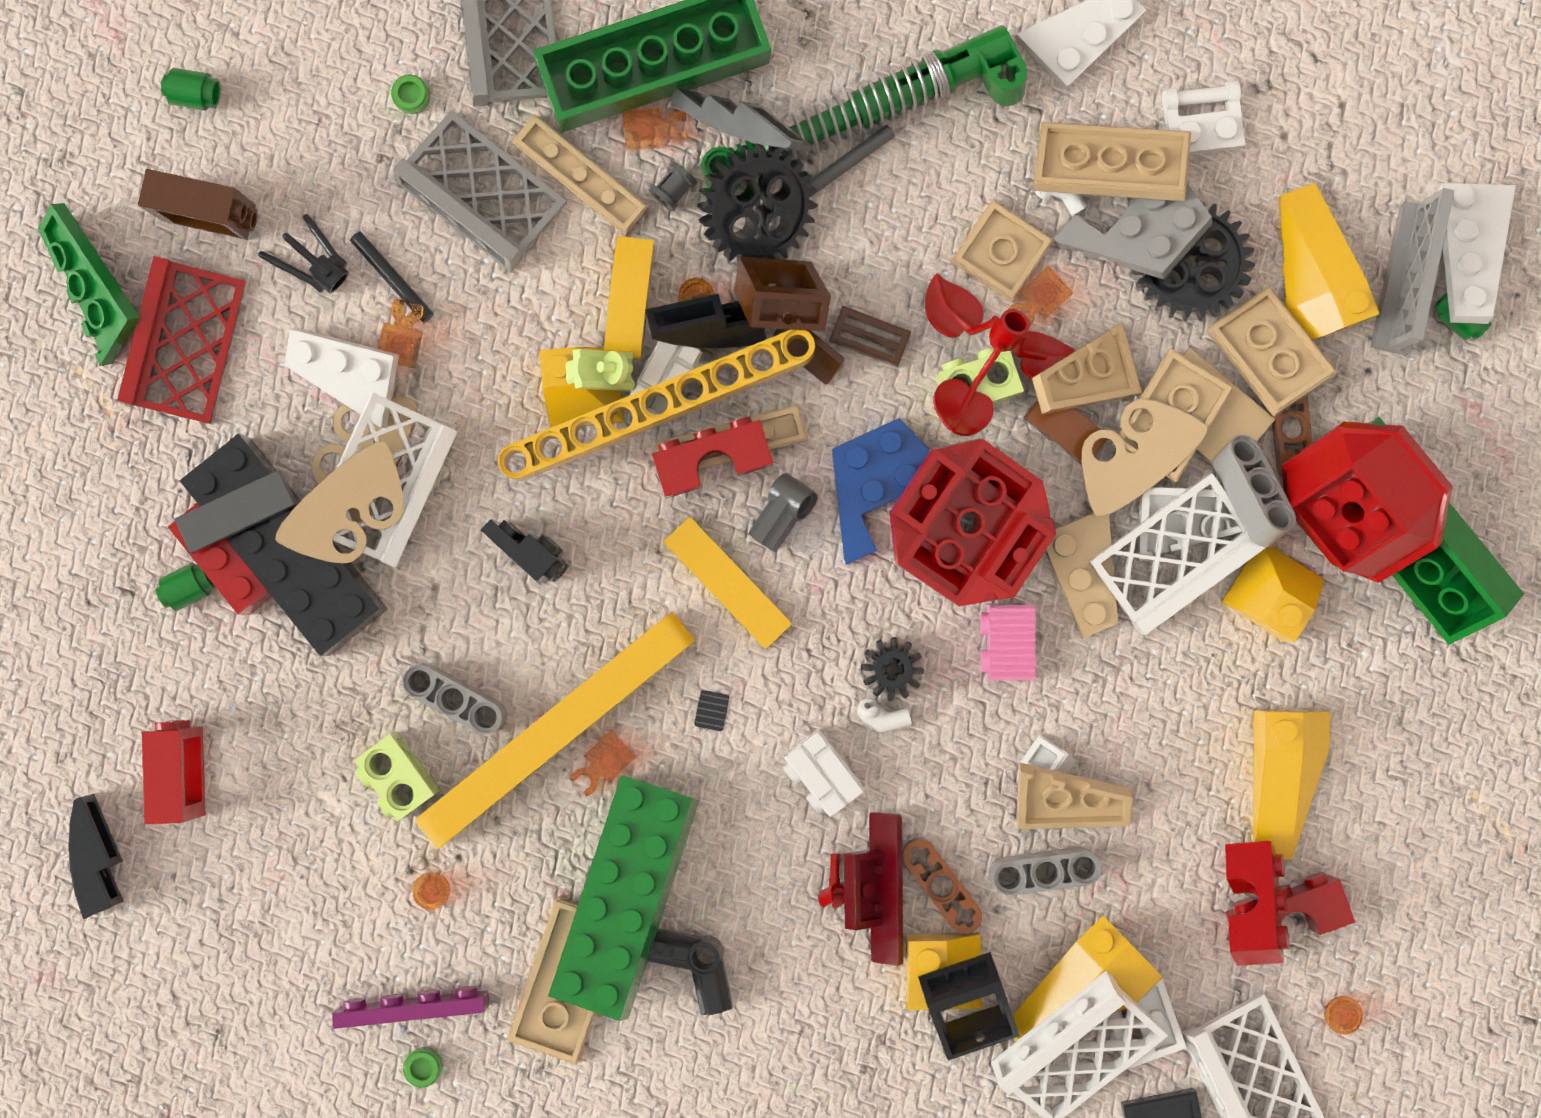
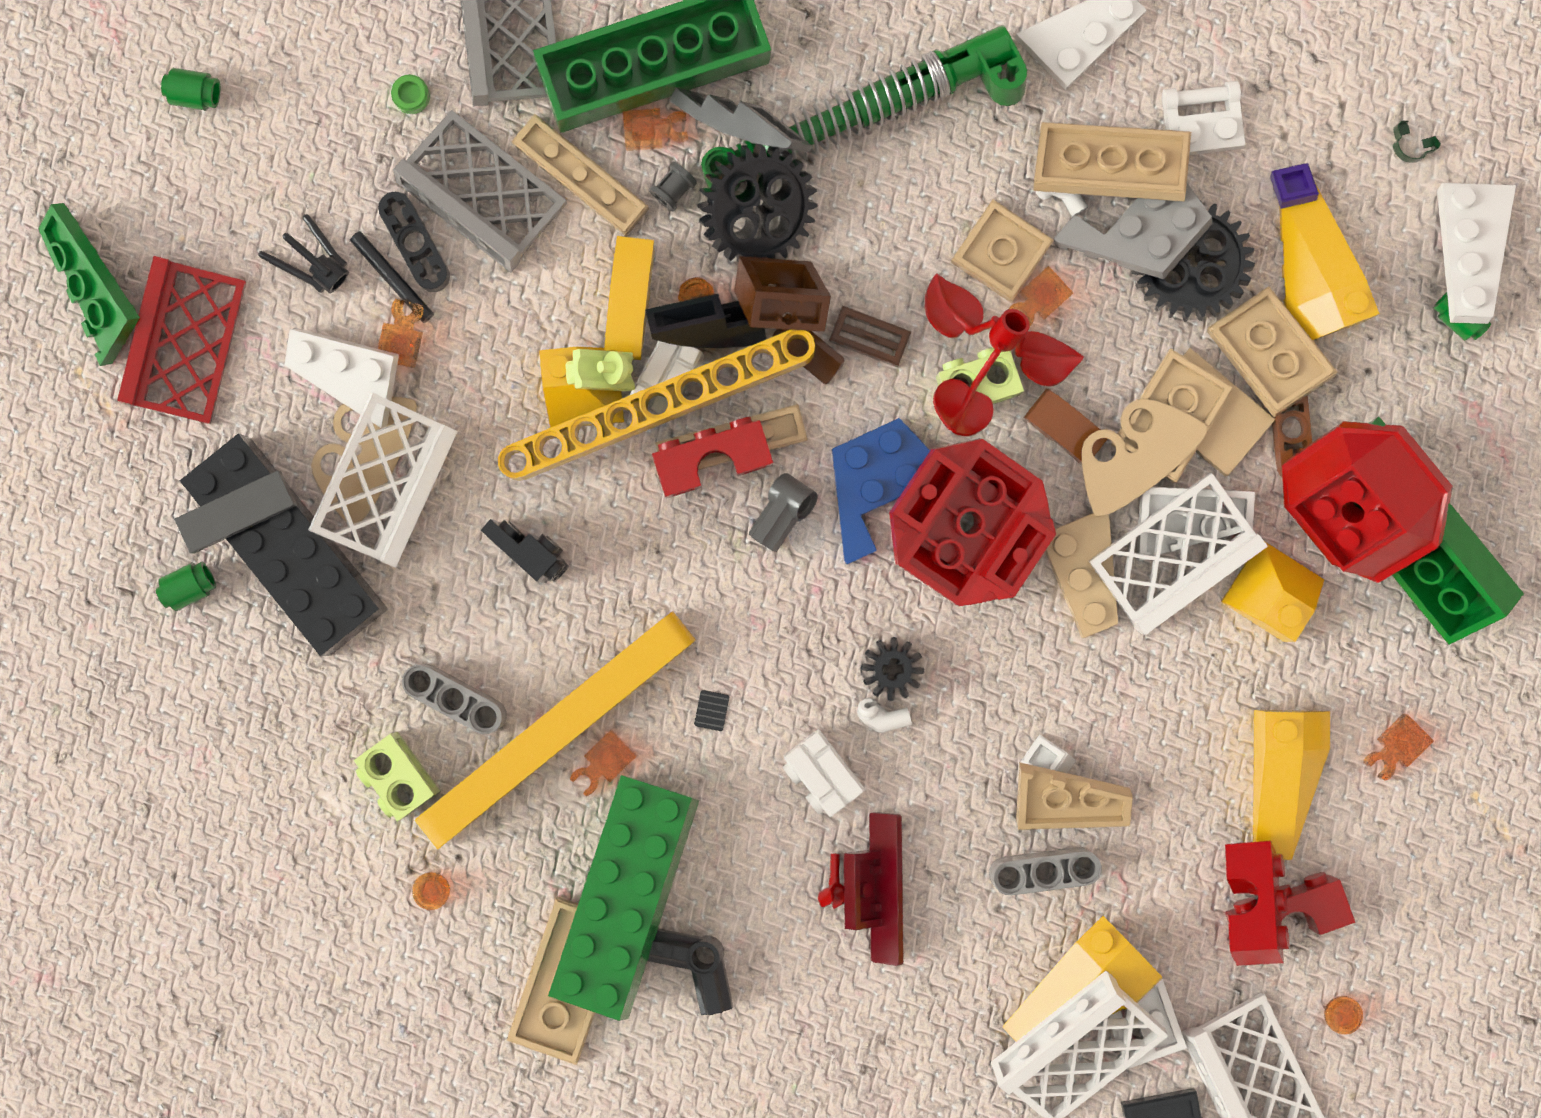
black slope [68,794,124,919] -> none
reddish brown window [138,169,258,240] -> none
red window [141,720,206,825] -> none
red arch [168,503,272,615] -> none
tan piece [275,441,404,564] -> none
magenta plate [332,986,490,1029] -> none
bright green tile [403,1047,443,1088] -> none
yellow tile [663,516,792,649] -> none
dark grey bar [806,125,895,199] -> none
dark orange beam [902,838,982,934] -> none
yellow slope [906,933,982,1010] -> none
black window [918,952,1019,1061] -> none
bright pink brick [980,605,1036,680] -> none
tan wing [1032,323,1142,414] -> none
light grey beam [1213,435,1296,547] -> none
light grey fence [1370,188,1455,355] -> none
none -> black beam [378,191,450,292]
none -> dark purple tile [1270,163,1319,209]
none -> clear orange plate [1363,714,1434,781]
none -> dark green piece [1393,120,1441,163]

